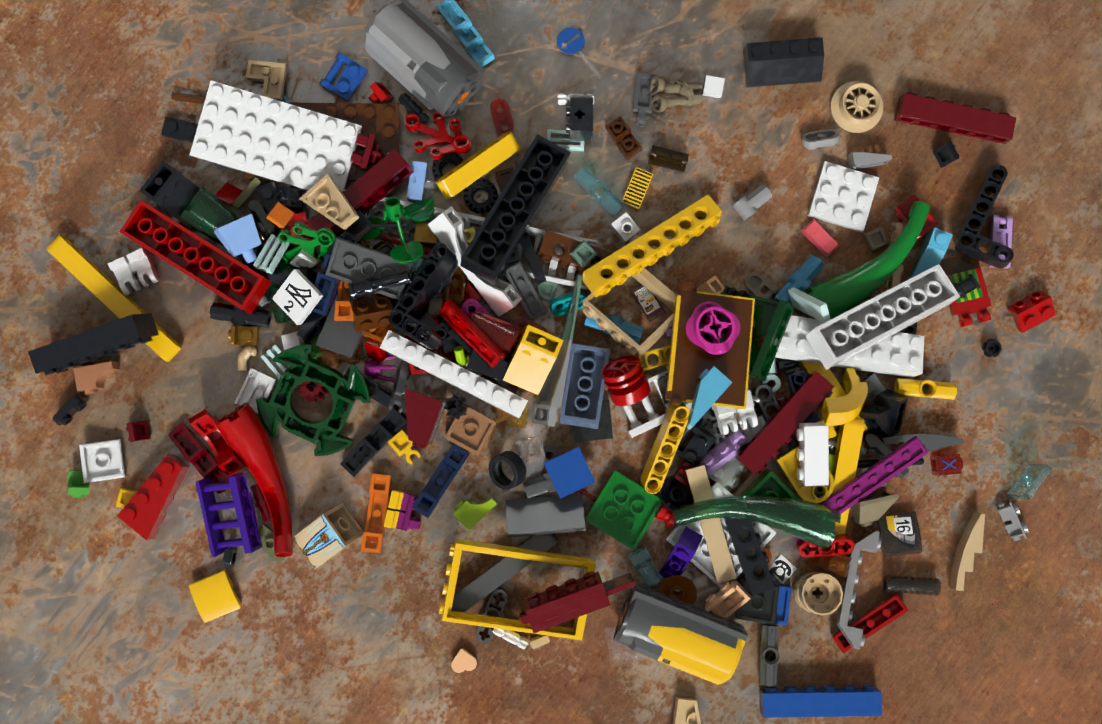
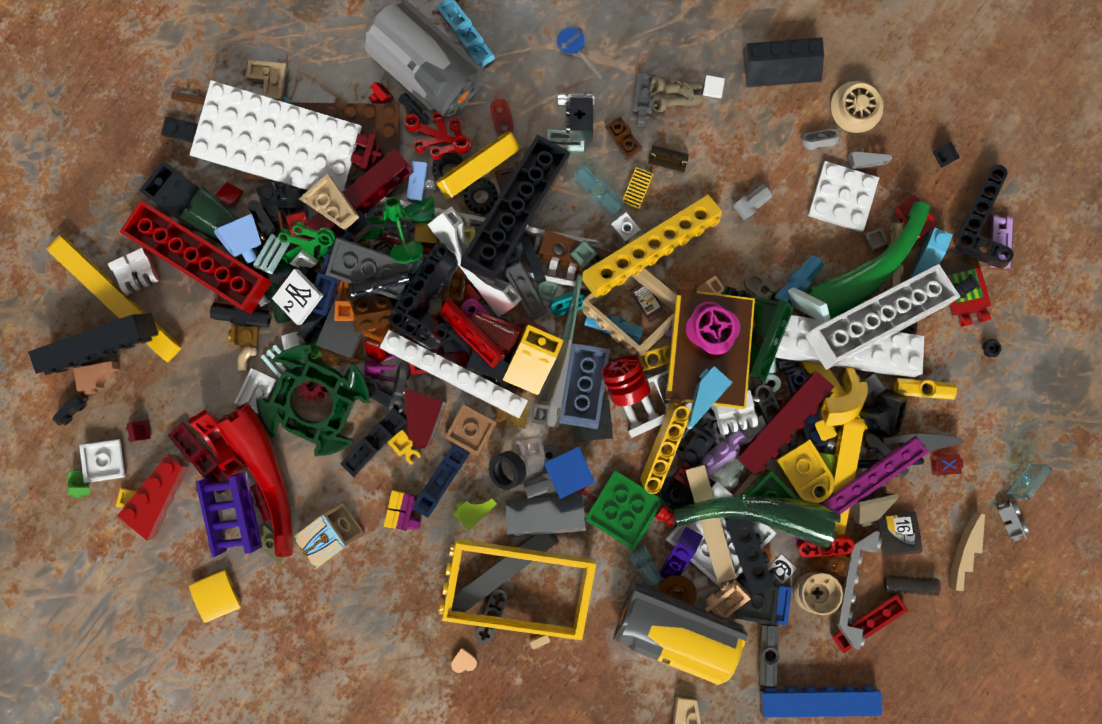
black tile [223,547,237,569] -> none
olive tile [233,177,262,209] -> none
orange tile [266,202,294,229] -> none
blue plate [319,52,368,103] -> none
orange slope [361,473,391,553] -> none
black gear [443,394,469,420] -> none
lime arm [453,346,469,367] -> none
white axle [493,628,529,649] -> none
dark red piece [519,571,636,633] -> none
white brick [796,422,829,486] -> none
coral tile [800,218,840,258] -> none
dark red brick [894,92,1017,144] -> none
red bracket [1007,291,1056,333] -> none

